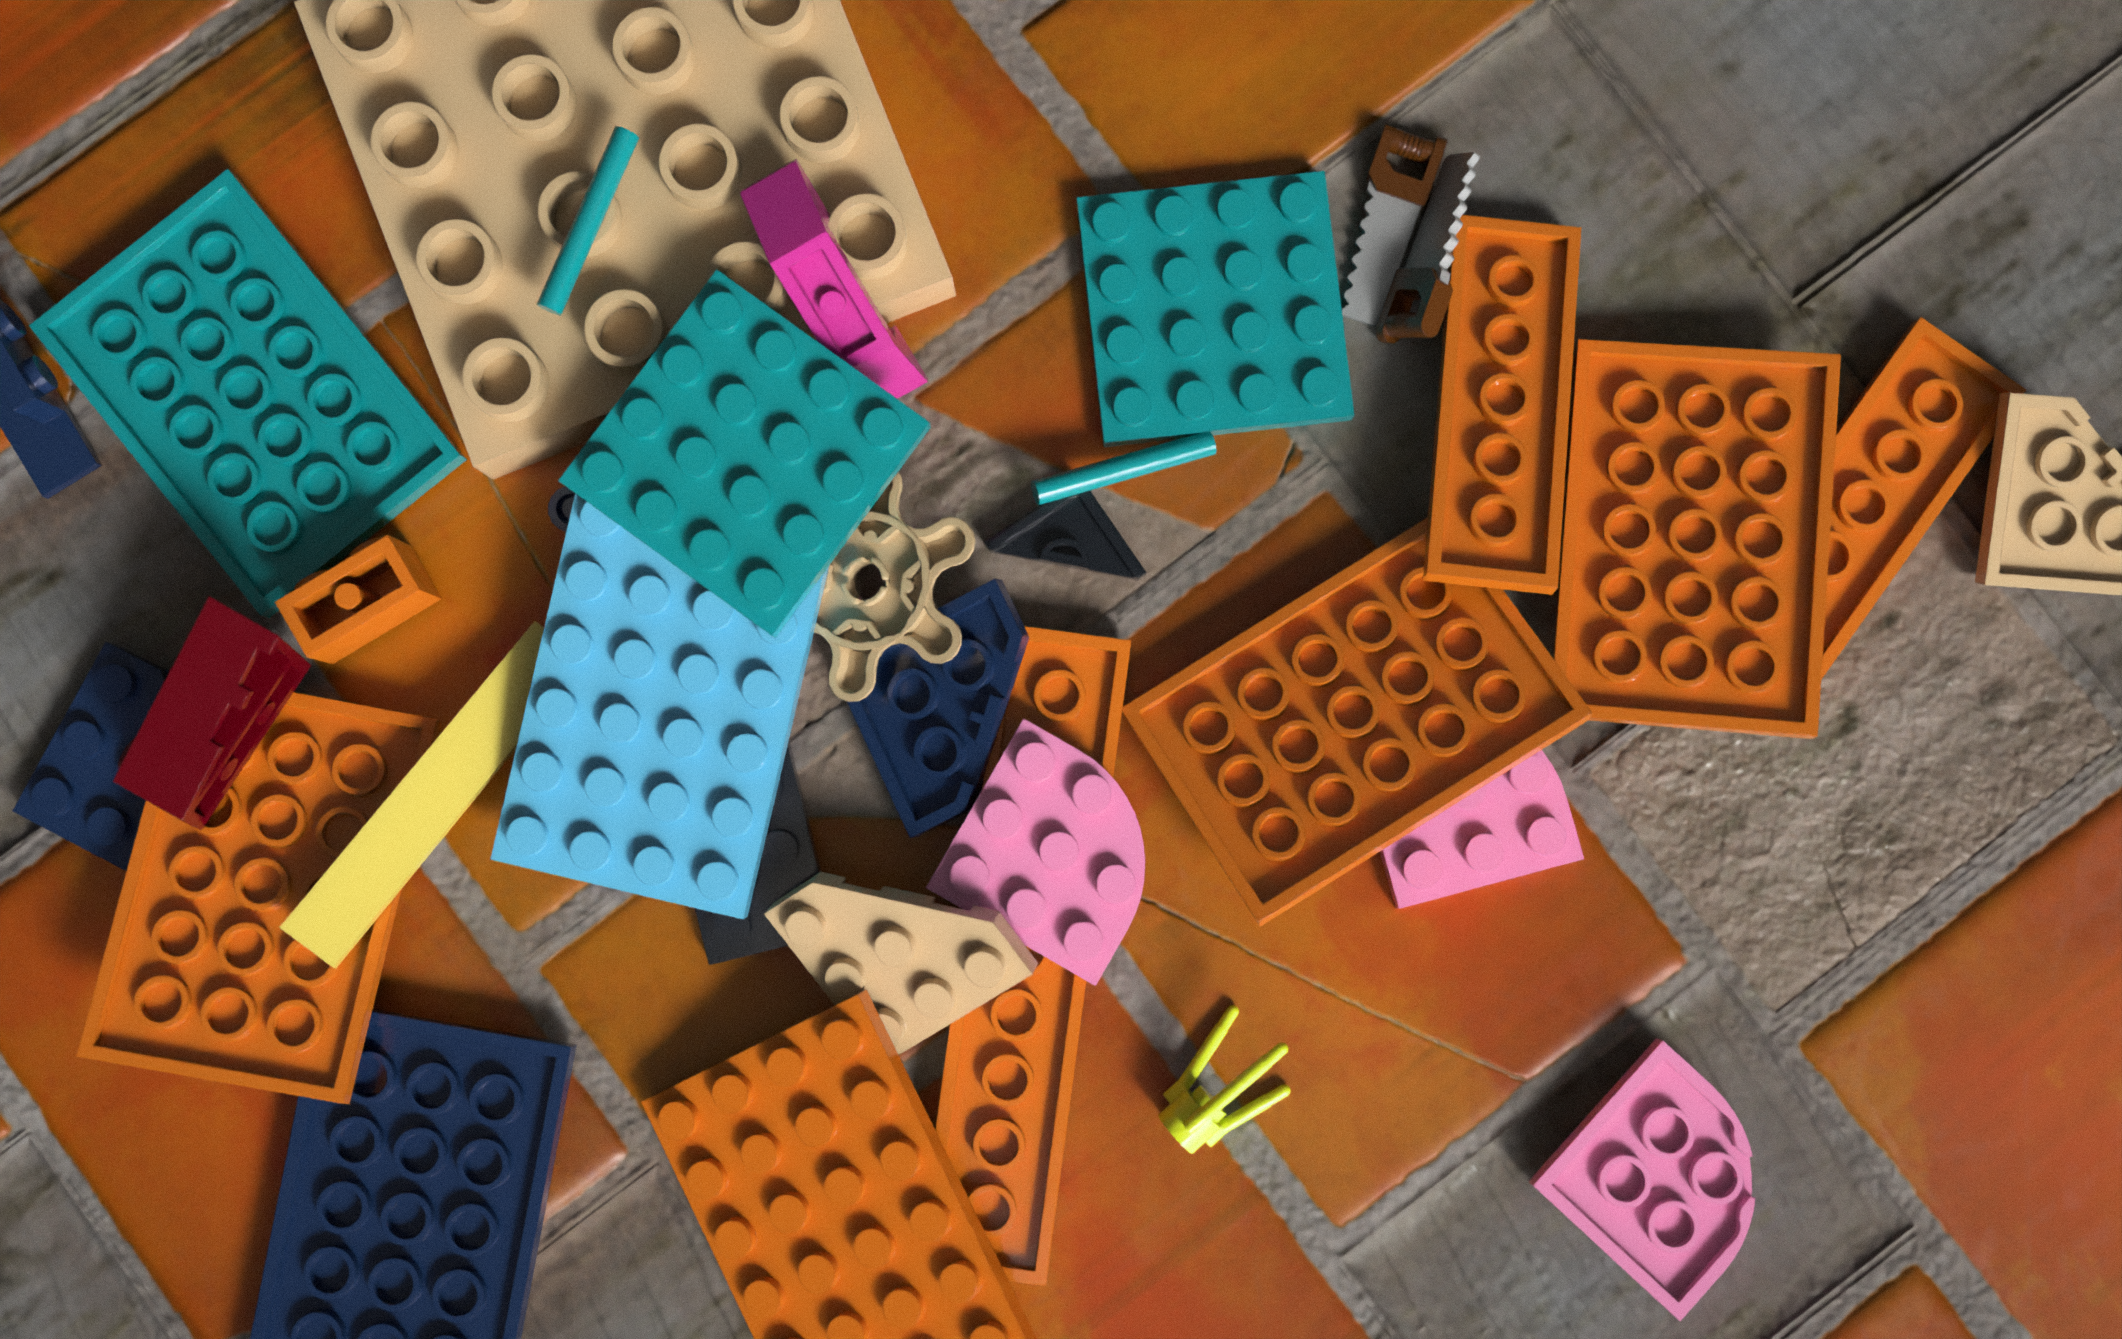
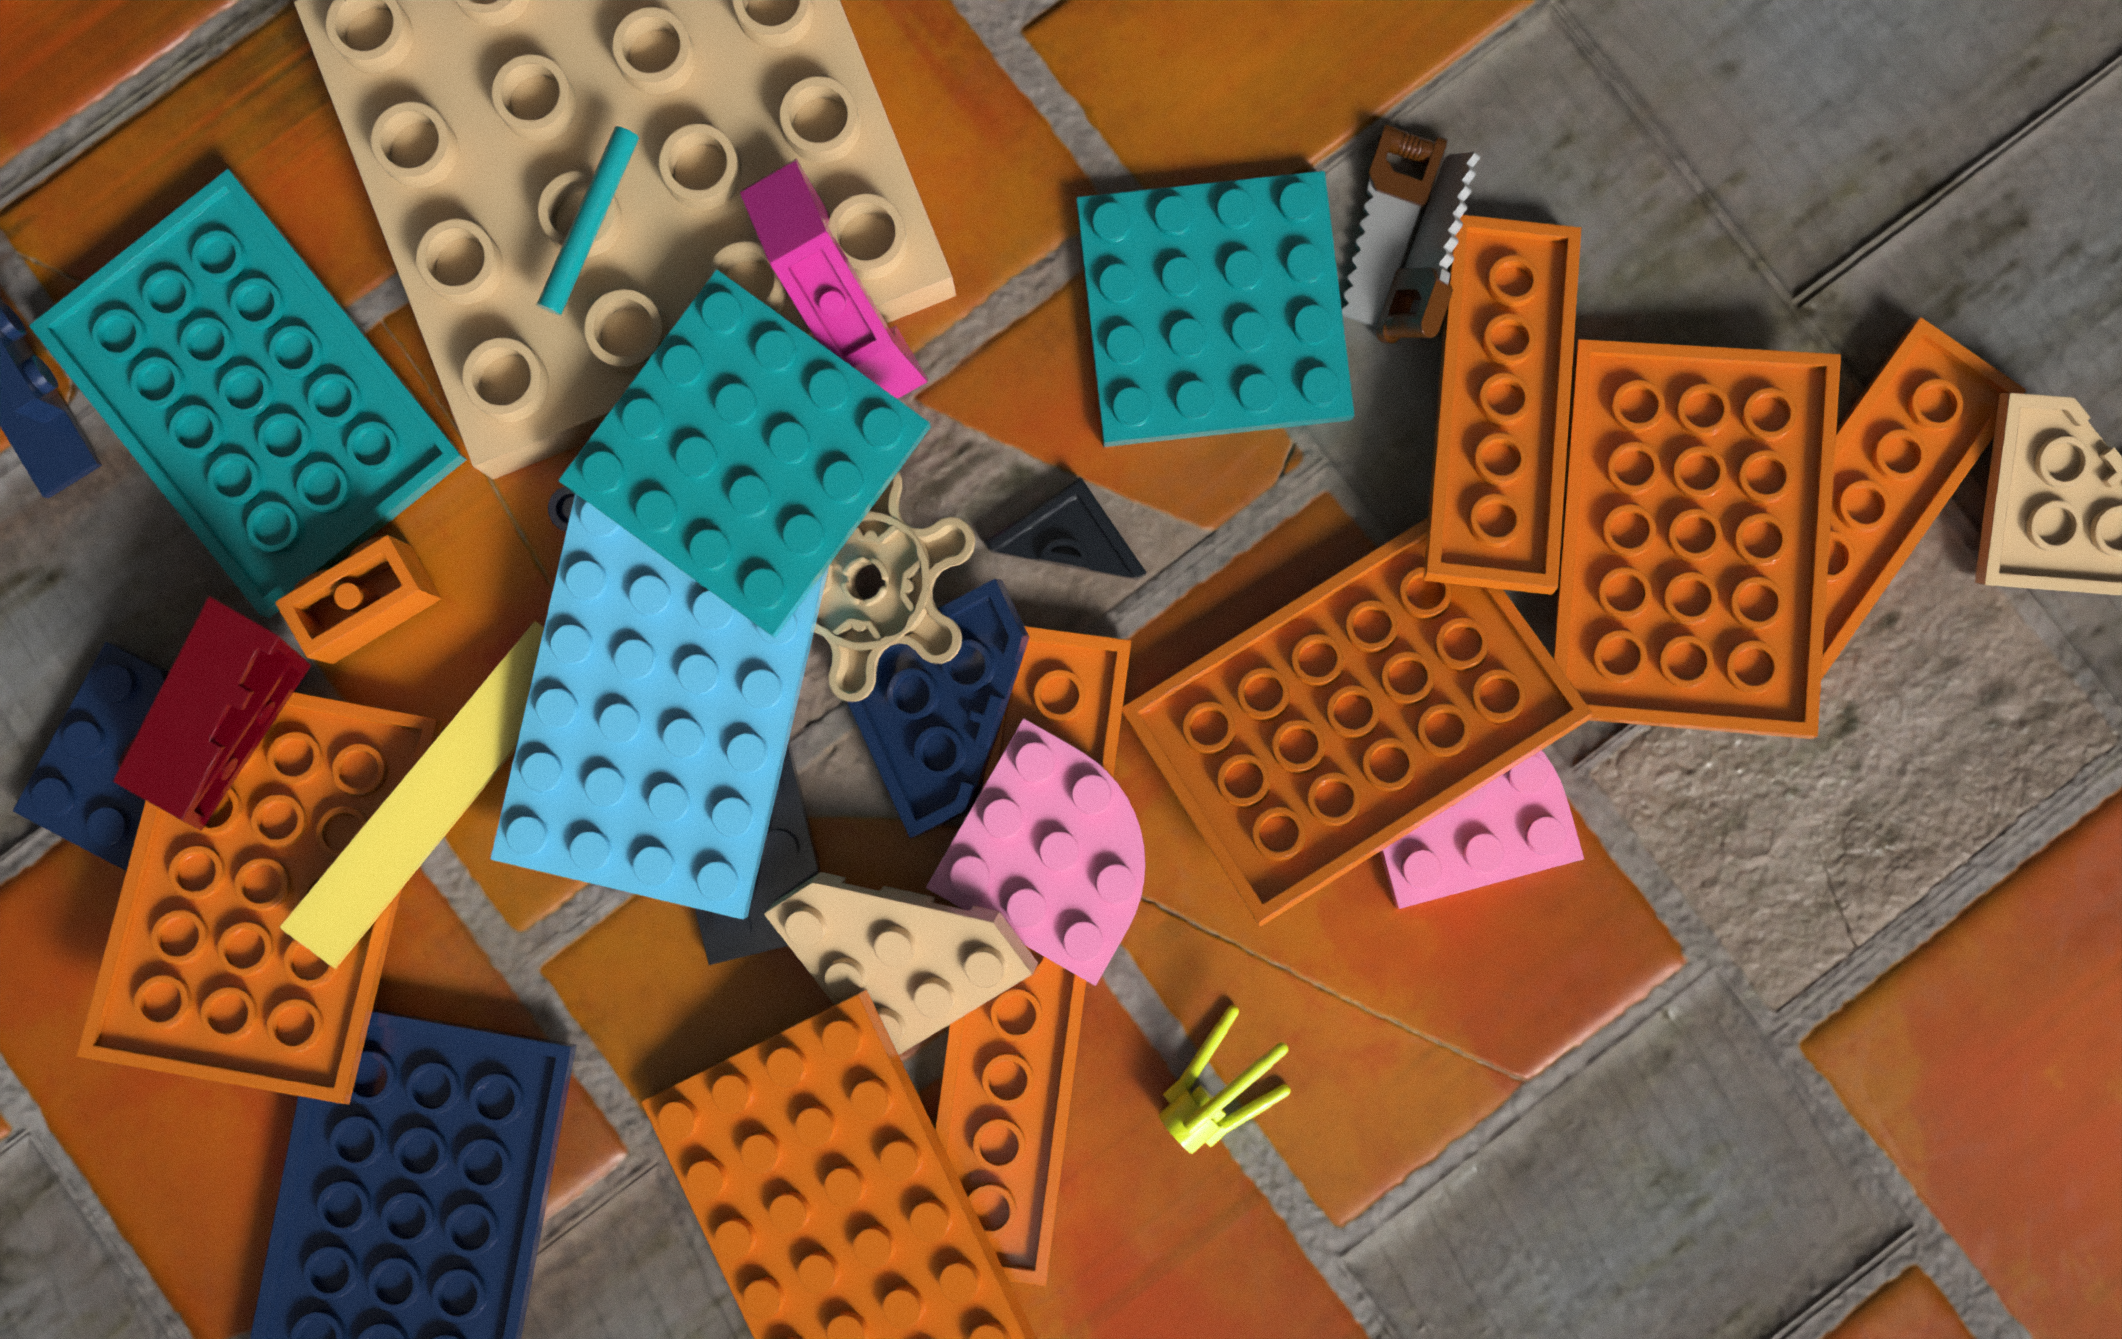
teal bar [1031,432,1216,505] -> none
bright pink plate [1528,1038,1755,1321] -> none

